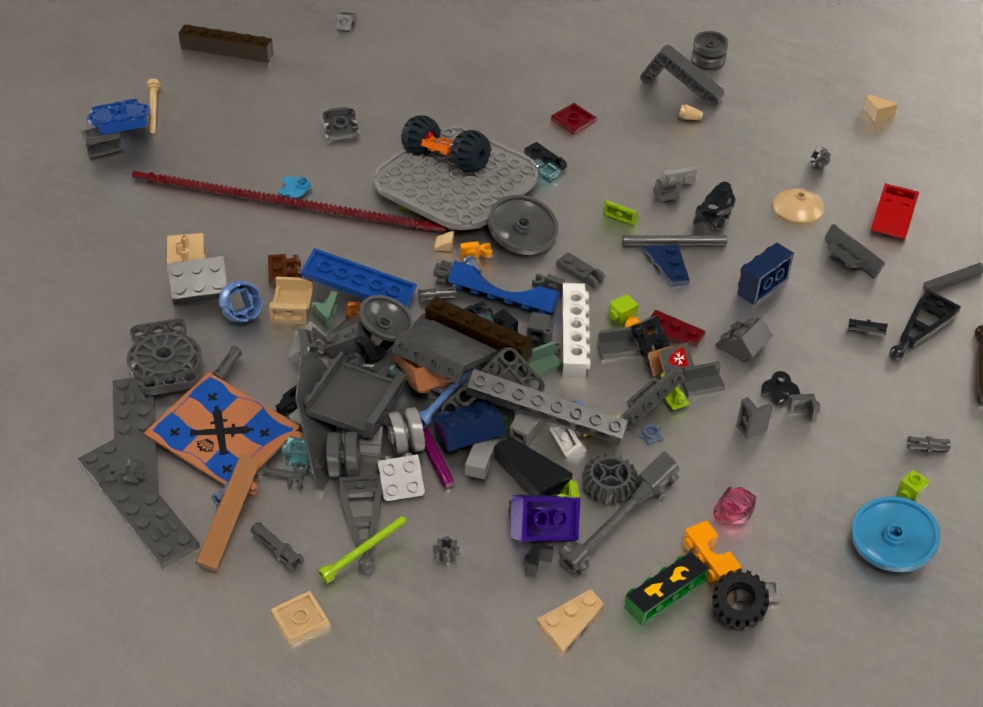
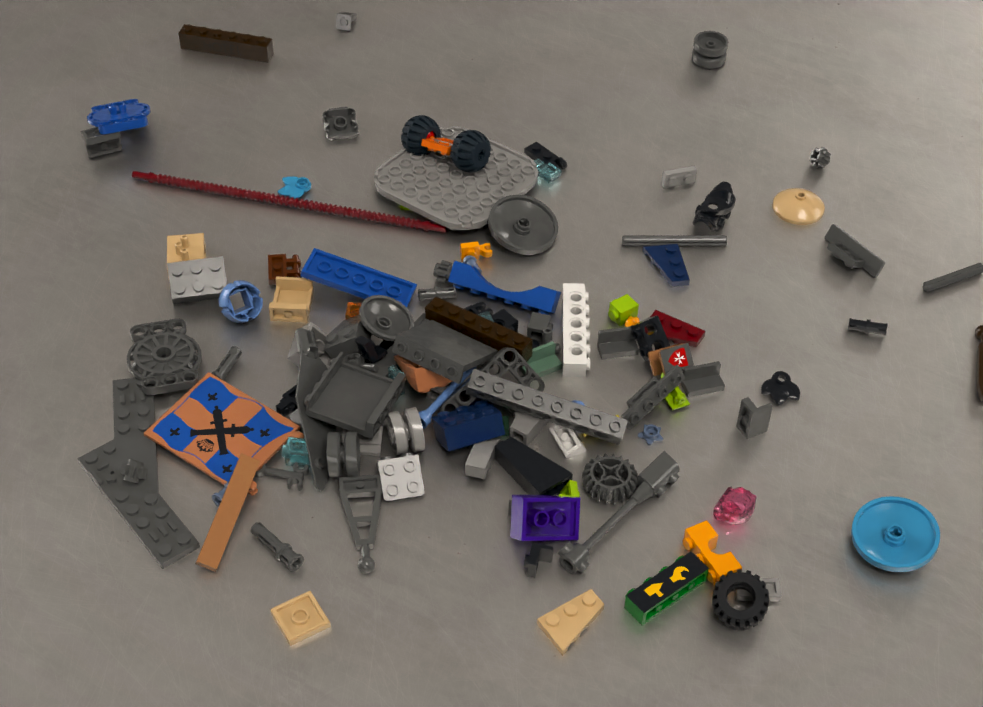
tan piece [147,79,160,135] -> none
sand green slope [312,291,339,331] -> none
lime piece [318,516,407,584] -> none
magenta axle [423,427,454,488] -> none
dark grey gear [433,536,460,564] -> none
tan slope [434,231,454,252] -> none
dark grey plate [531,274,565,297] -> none
dark red tile [551,103,597,135] -> none
dark grey hinge [556,252,606,287] -> none
lime slope [603,200,639,226] -> none
dark grey beam [640,45,724,106] -> none
dark grey bracket [653,179,681,202] -> none
tan cone [678,104,703,121] -> none
dark grey slope [715,317,773,360] -> none
dark blue brick [737,242,794,305] -> none
dark grey bracket [788,393,820,421] -> none
tan slope [863,94,898,122] -> none
red slope [870,183,919,239] -> none
black plate [890,290,961,360] -> none
lime bracket [896,470,930,503] -> none
dark grey pin [907,436,951,452] -> none

